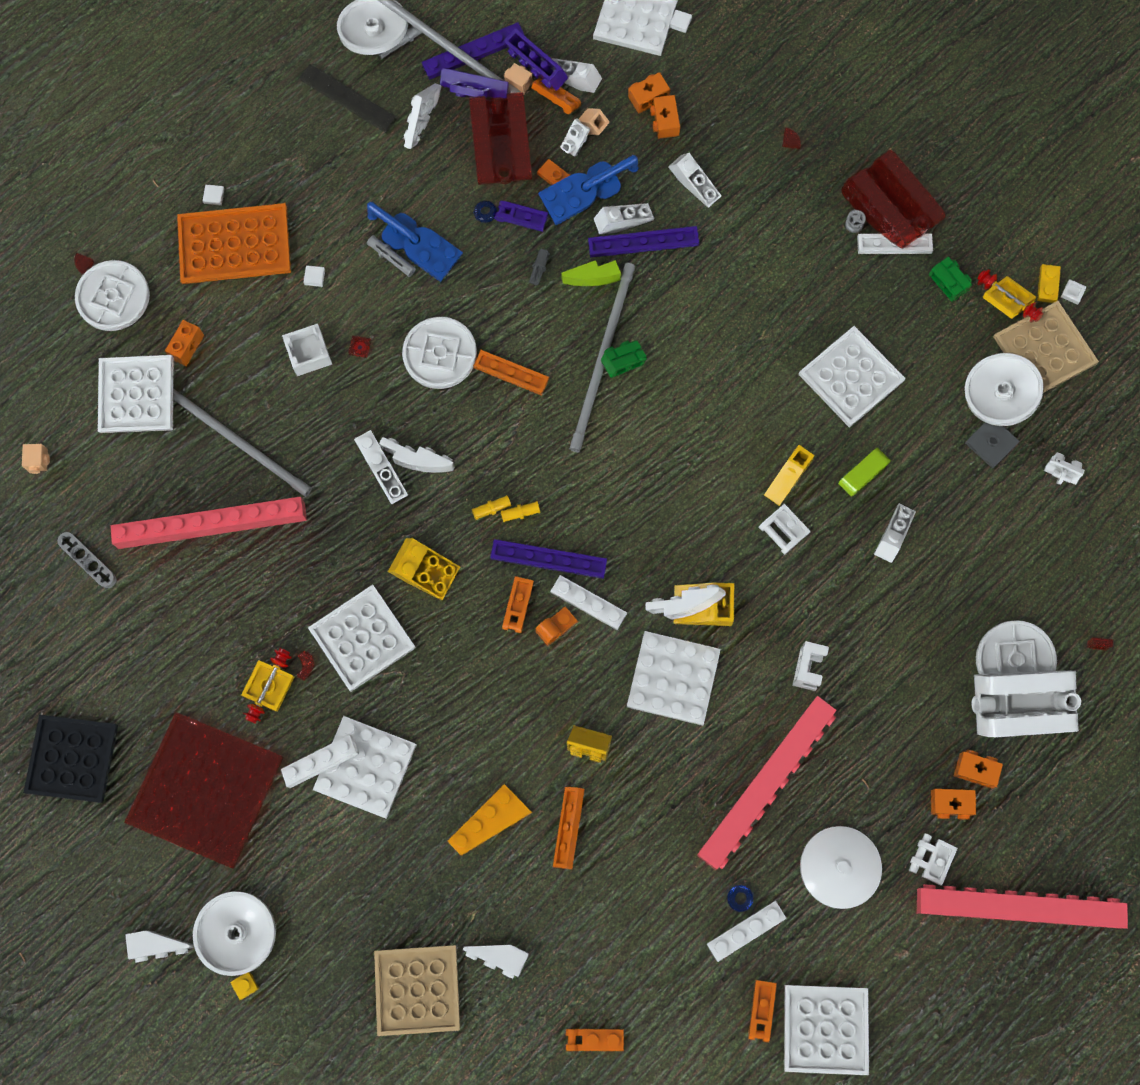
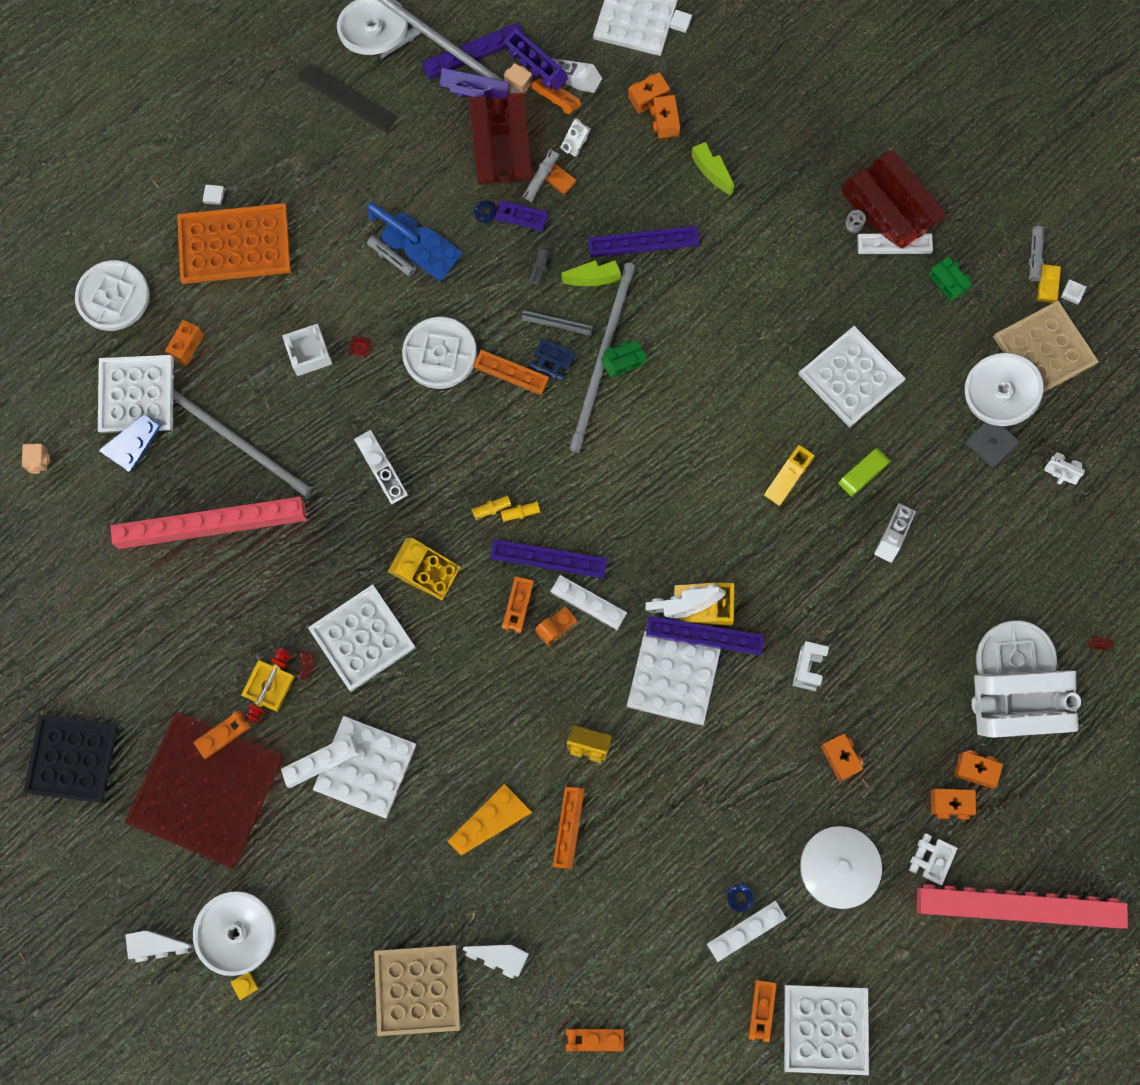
light grey beam [57,532,116,588] -> none
clear red tile [74,253,94,275] -> none
white tile [303,266,325,287] -> none
white slope [379,437,455,473] -> none
white plate [404,83,442,149] -> none
blue plate [538,155,638,226] -> none
light nougat brick [579,108,609,135] -> none
white slope [594,203,654,234] -> none
white slope [668,153,721,208] -> none
coral brick [697,696,837,870] -> none
white plate [759,504,811,555] -> none
clear red tile [782,128,801,149] -> none
yellow plate [977,269,1043,323] -> none
none -> wing [99,414,162,472]
none -> orange plate [193,710,251,759]
none -> dark grey axle [521,309,593,336]
none -> light grey pin [522,149,560,203]
none -> dark blue plate [529,338,576,382]
none -> dark purple plate [645,616,764,656]
none -> lime slope [692,142,734,195]
none -> orange brick [821,734,864,782]
none -> light grey pin [1028,226,1045,281]

